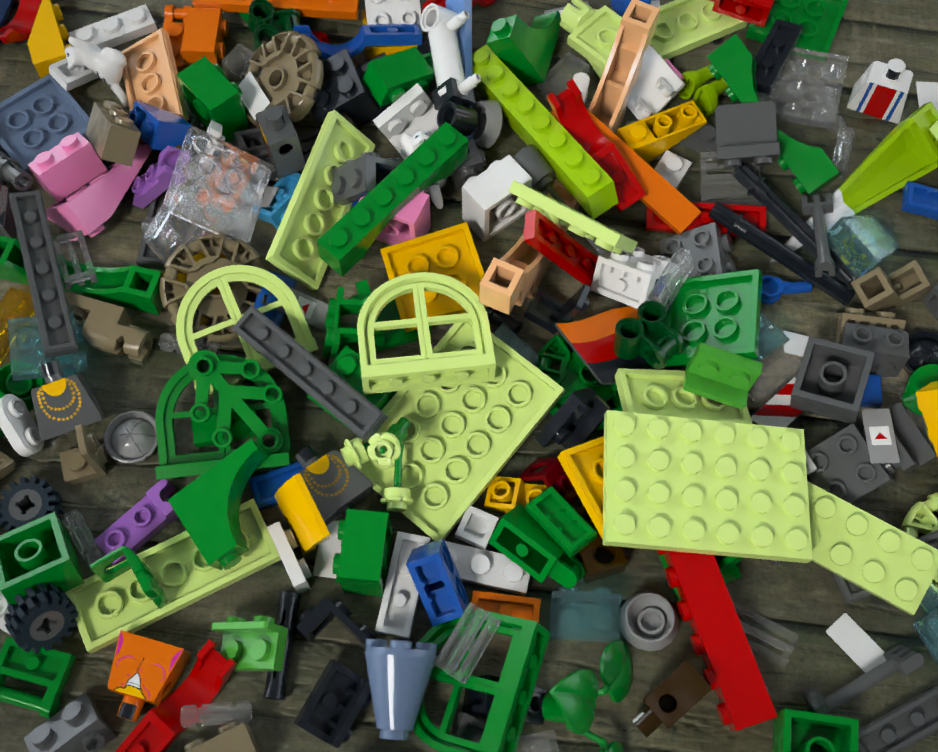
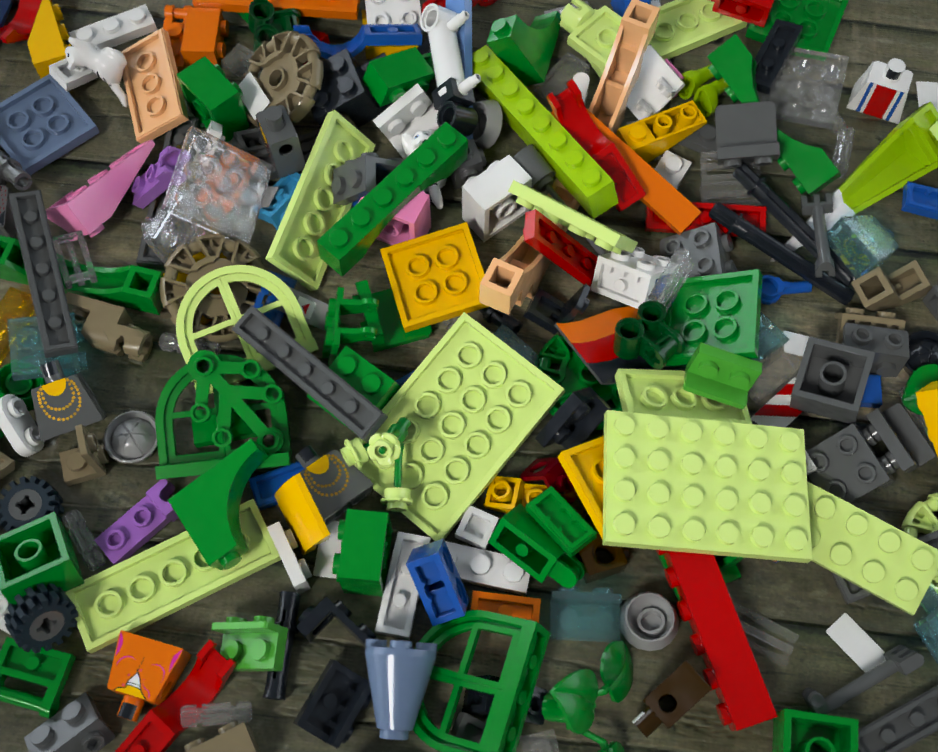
bright pink slope [28,132,107,202] -> none
dark tan brick [85,100,141,167] -> none
green piece [90,546,168,609] -> none
blue slope [129,100,192,152] -> none
yellowish green window [357,272,496,394] -> none
clear tile [434,602,502,684] -> none
light grey sticker [861,408,900,464] -> none

